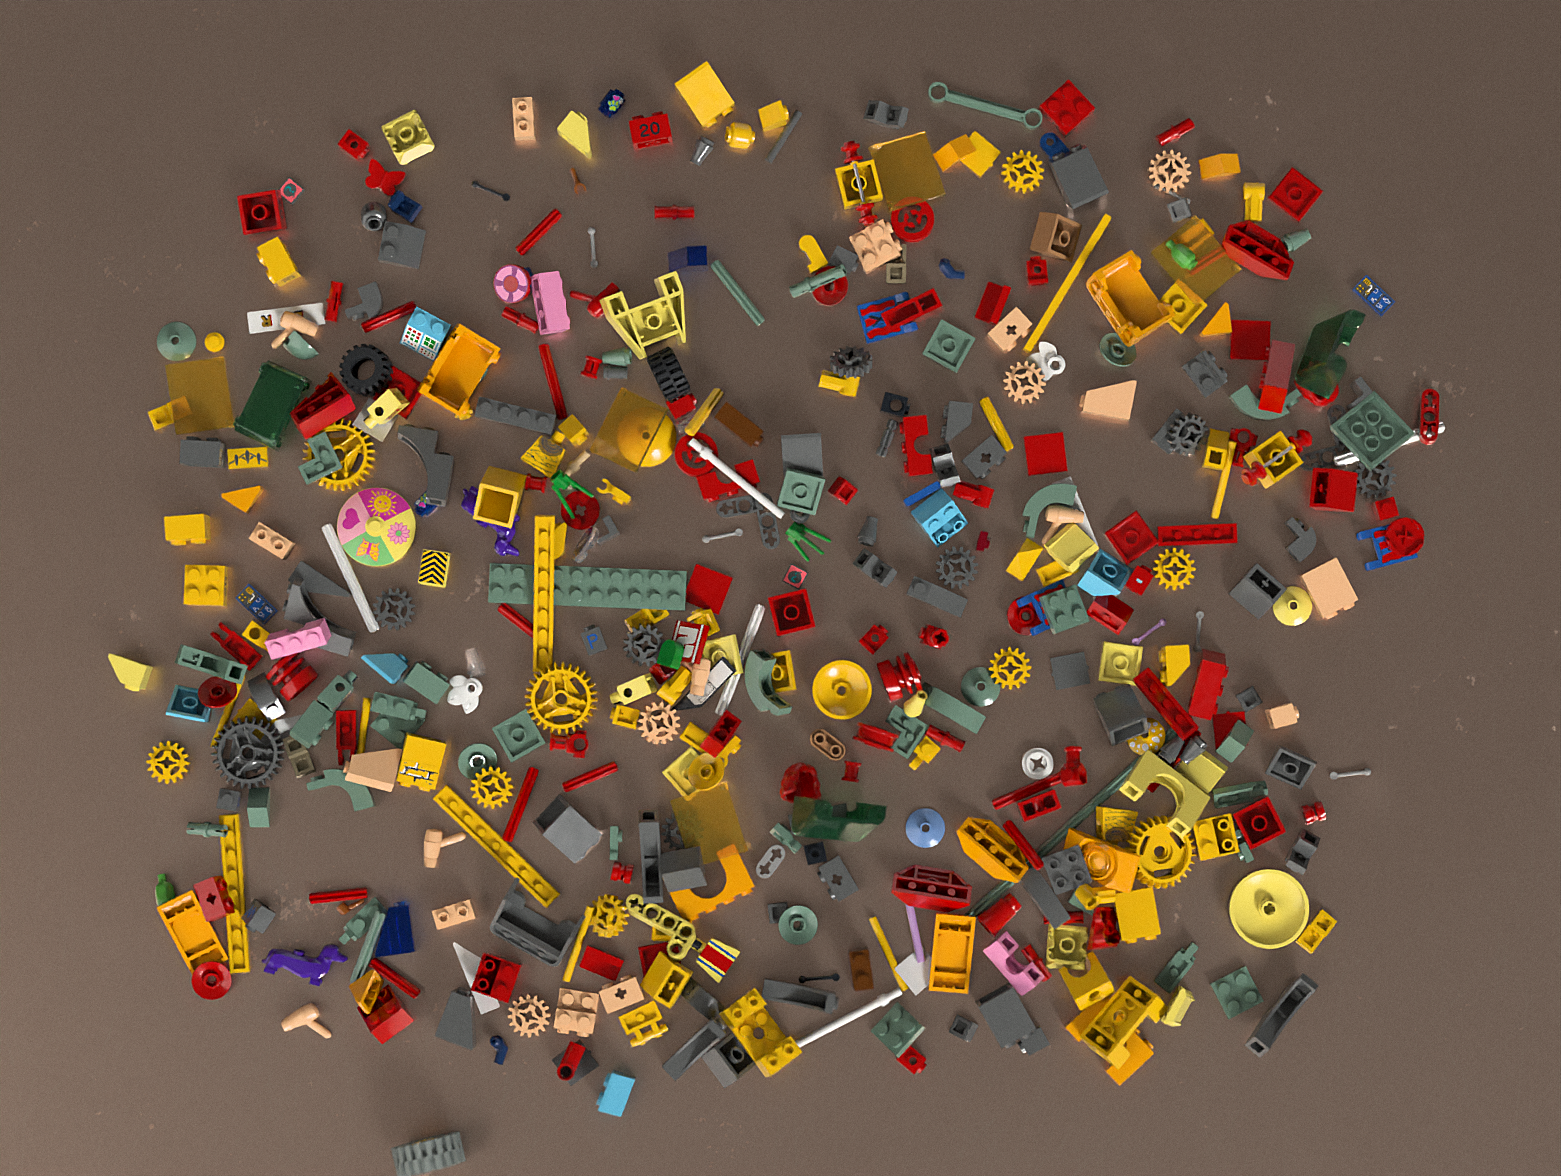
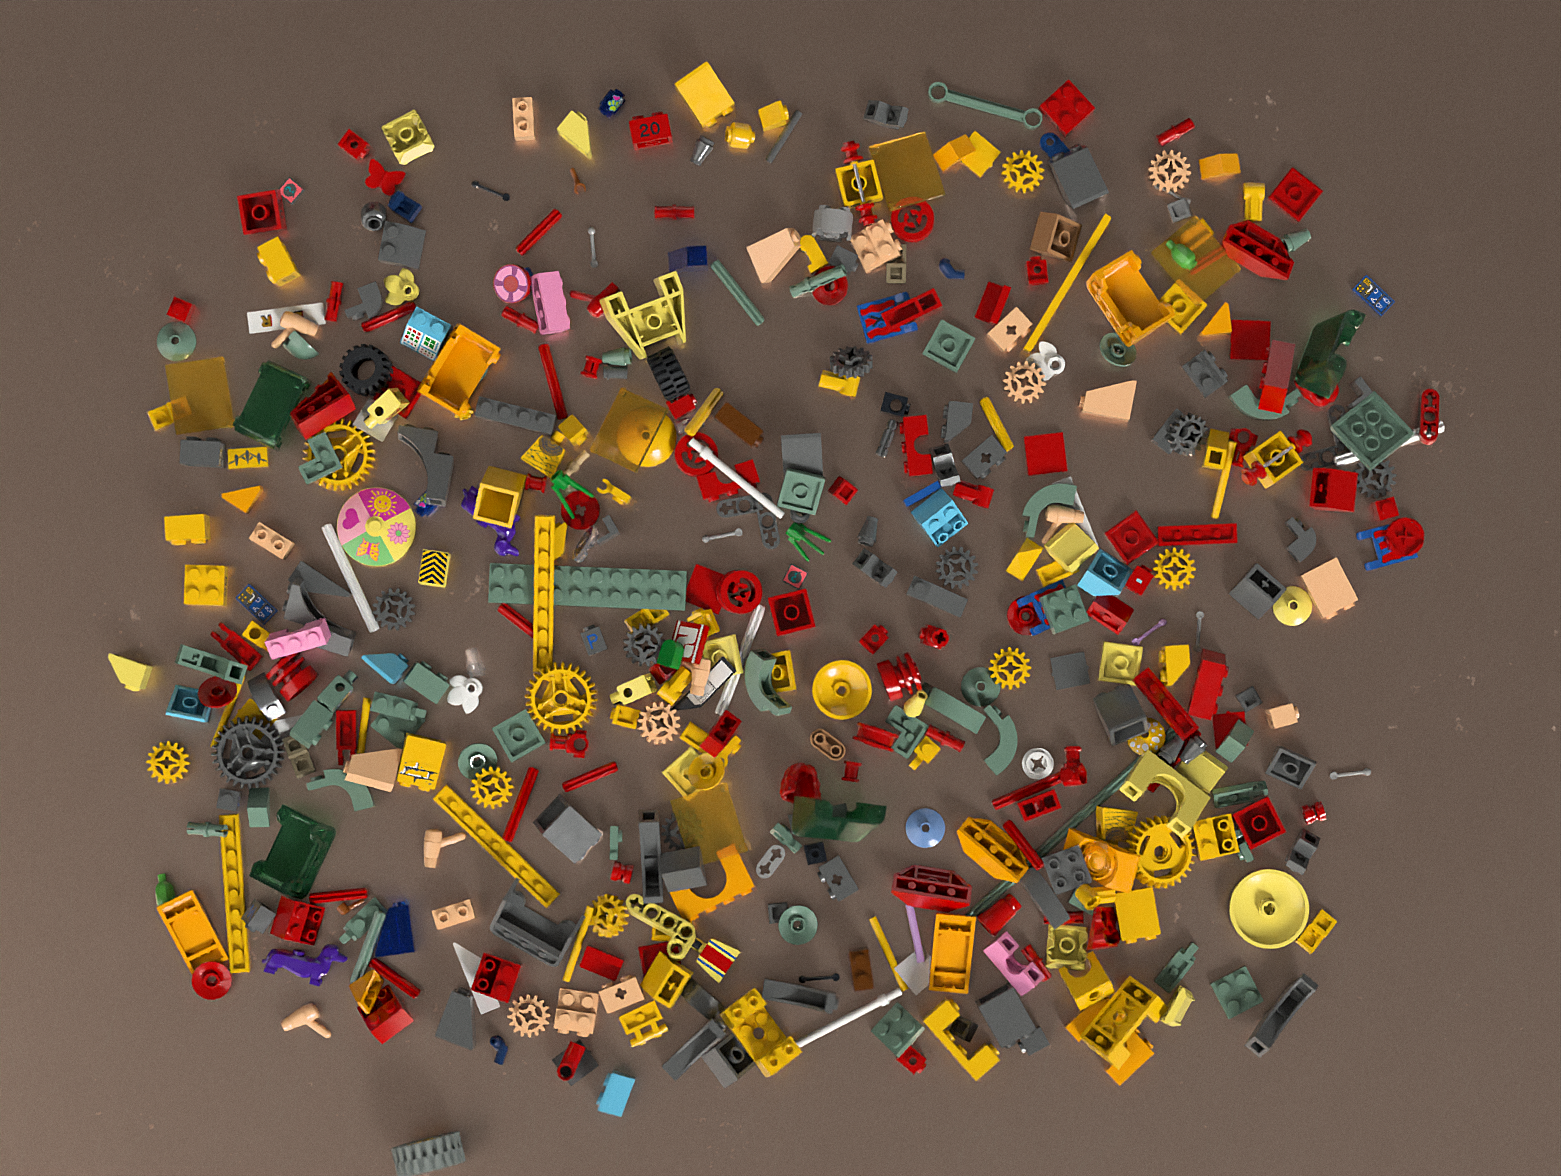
red brick [193,875,235,922] -> none
yellow plate [205,332,225,352] -> none
dark red plate [975,531,991,553] -> none
none -> red brick [166,296,196,324]
none -> clear green windscreen [249,804,336,899]
none -> red slope [270,896,325,946]
none -> light yellow plate [384,268,419,306]
none -> red wheel [716,570,762,614]
none -> light nougat slope [746,228,801,283]
none -> light grey brick [812,205,853,242]
none -> yellow plate [922,997,1000,1081]
none -> sand green arch [983,705,1017,776]

